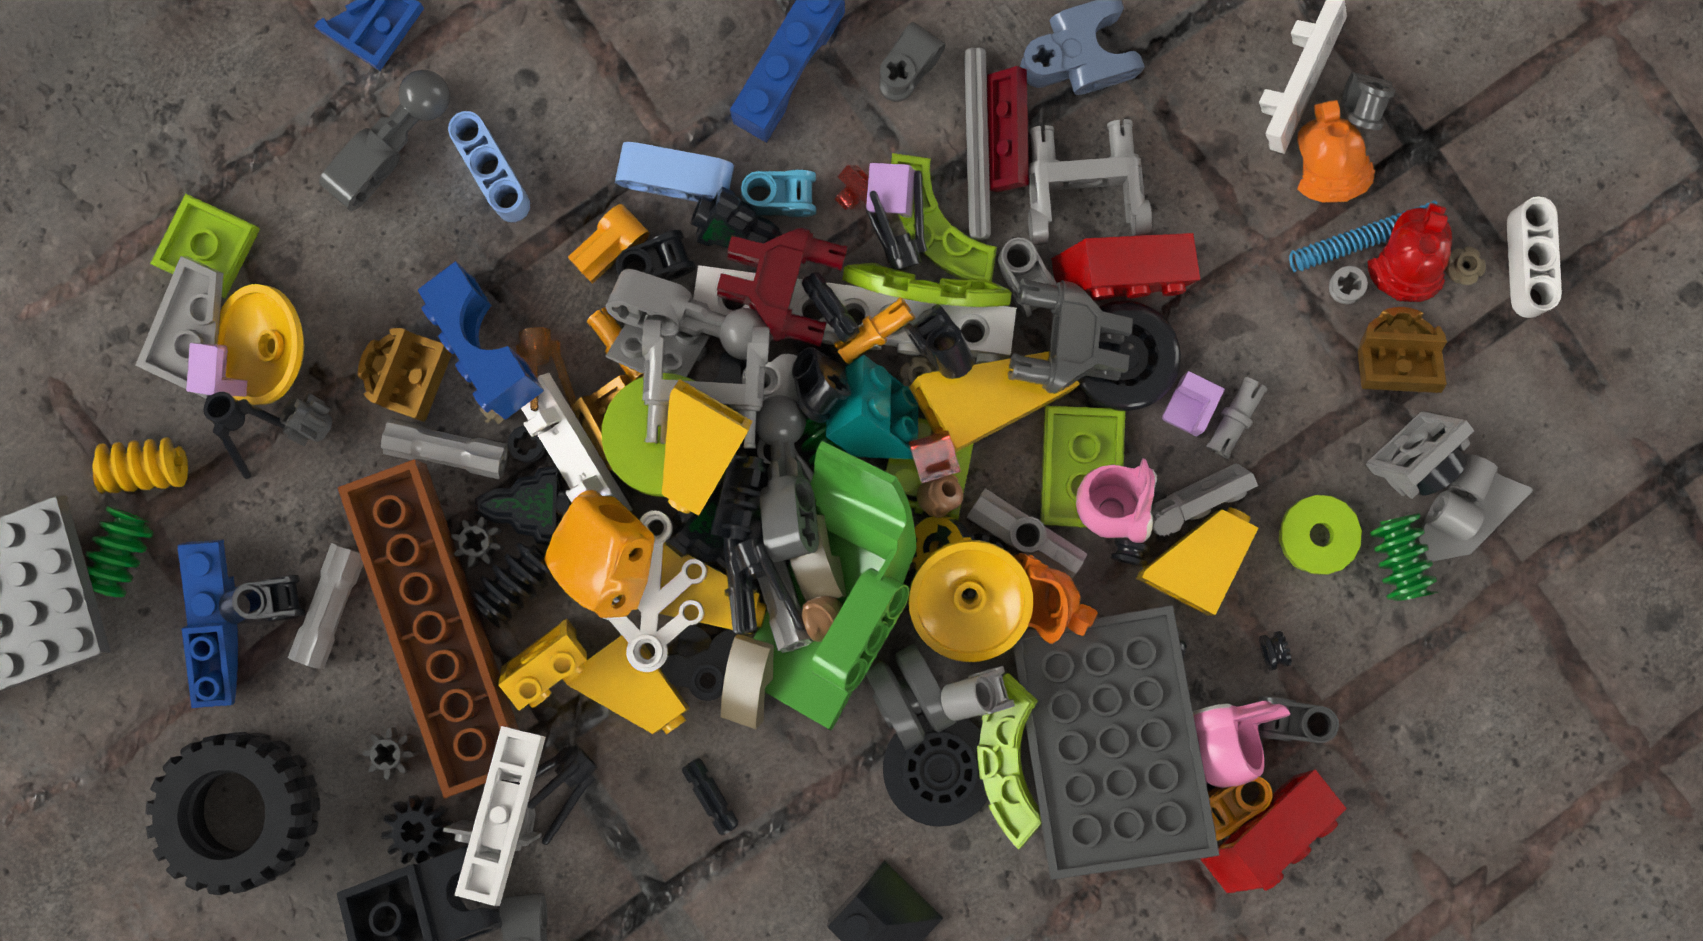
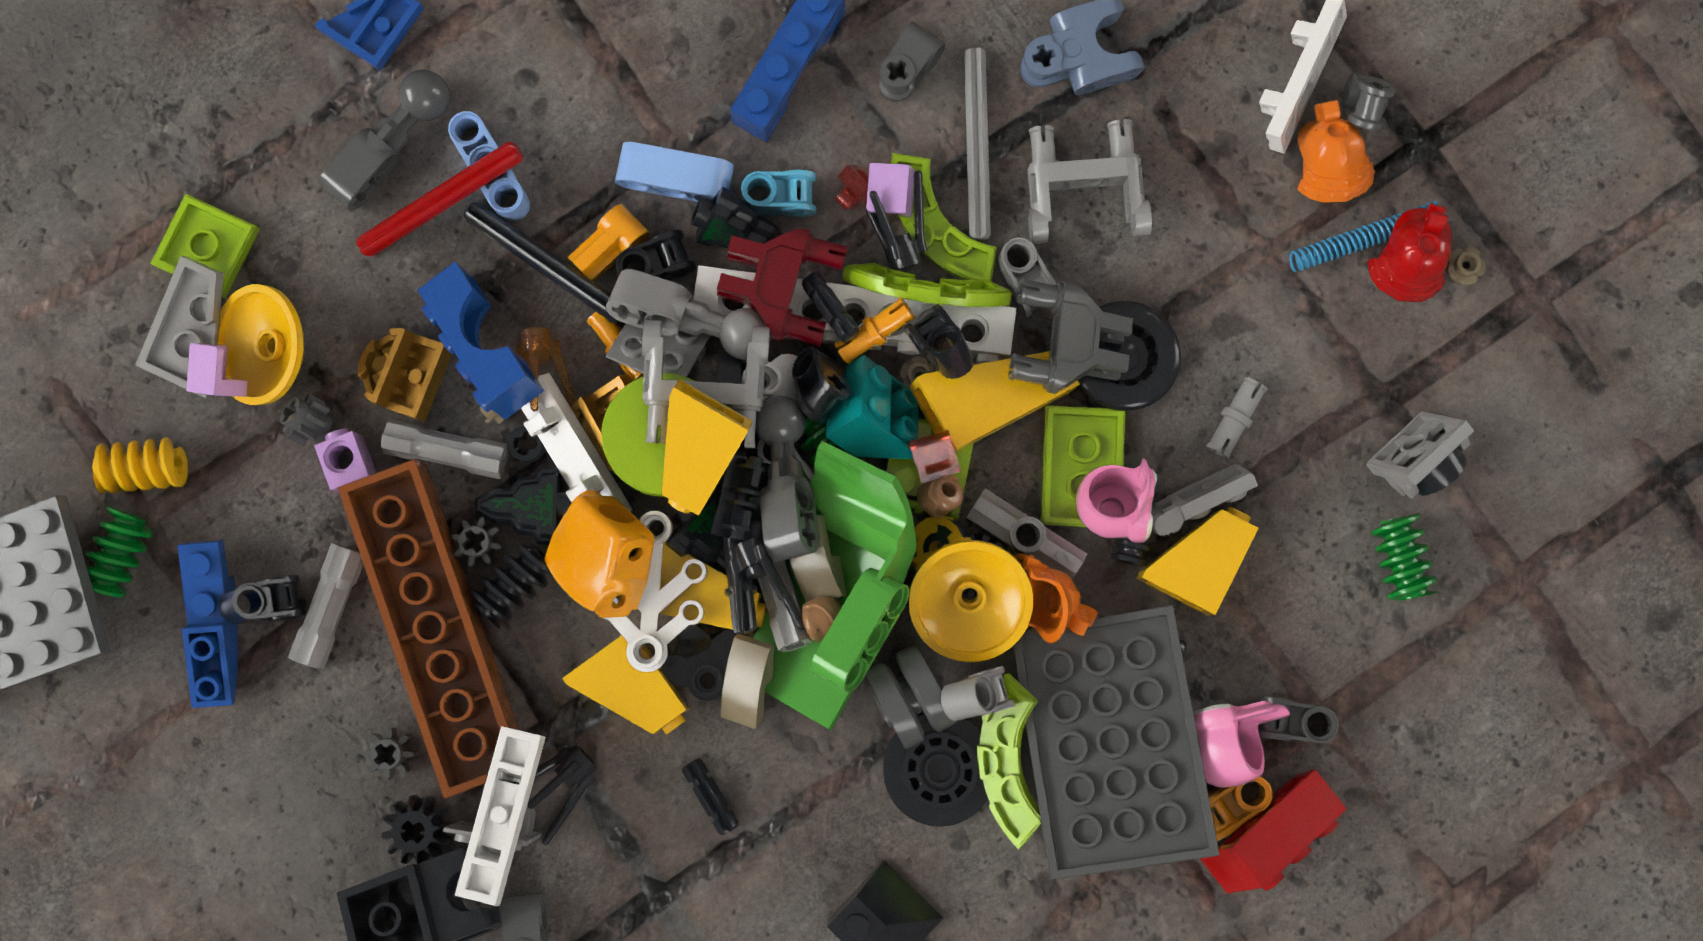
black tyre [145,732,320,895] -> none
black plant [203,392,285,479] -> none
yellow plate [498,618,587,711] -> none
dark red plate [987,66,1029,192] -> none
red wedge [1051,233,1200,301] -> none
lavender panel [1162,371,1225,437] -> none
black bush [1259,631,1292,671] -> none
lime tile [1279,495,1362,575] -> none
light grey bush [1328,266,1368,305] -> none
pearl gold slope [1358,307,1447,393] -> none
light grey panel [1416,454,1533,562] -> none
white beam [1507,196,1562,318] -> none
none -> lavender brick [314,428,377,493]
none -> red axle [356,141,524,256]
none -> black axle [463,202,620,323]

